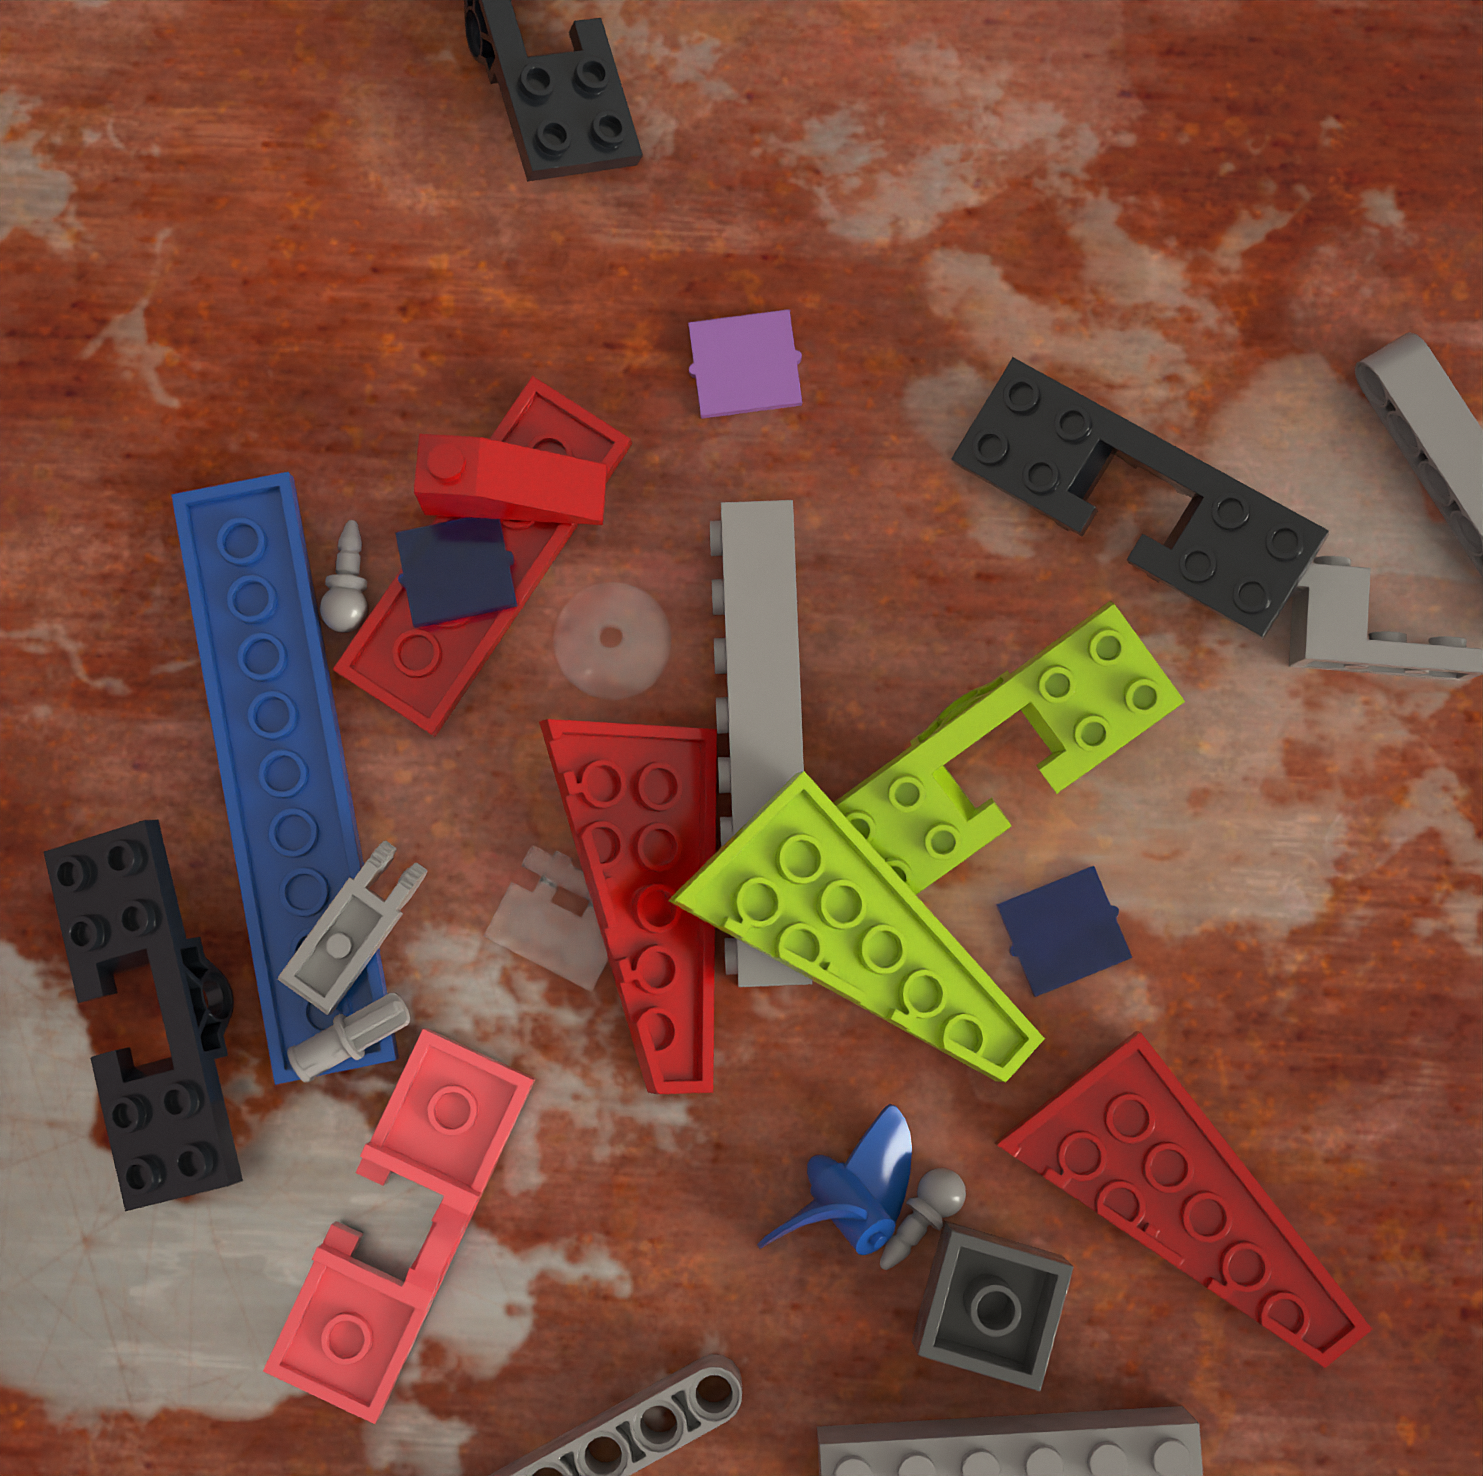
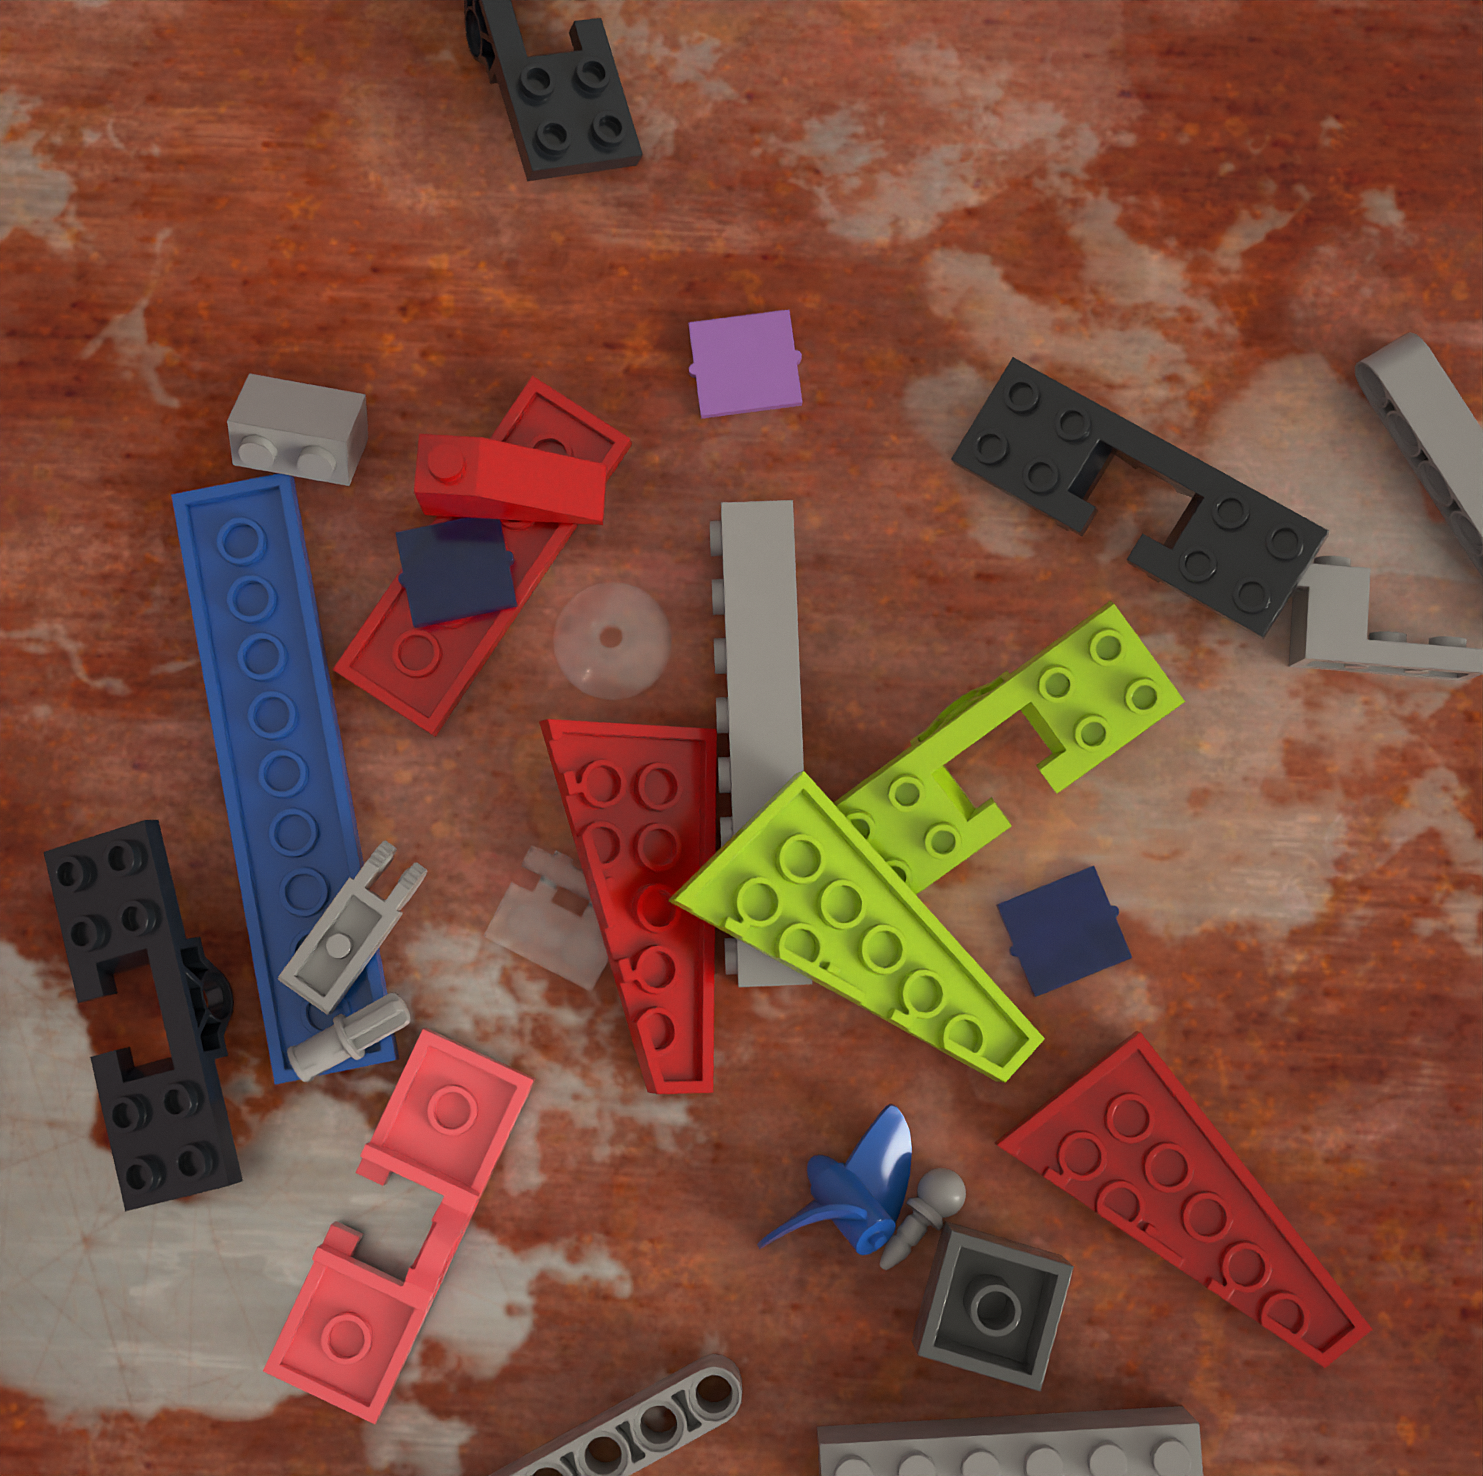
light grey bar [320,520,368,633] -> none
none -> light grey brick [227,373,368,486]

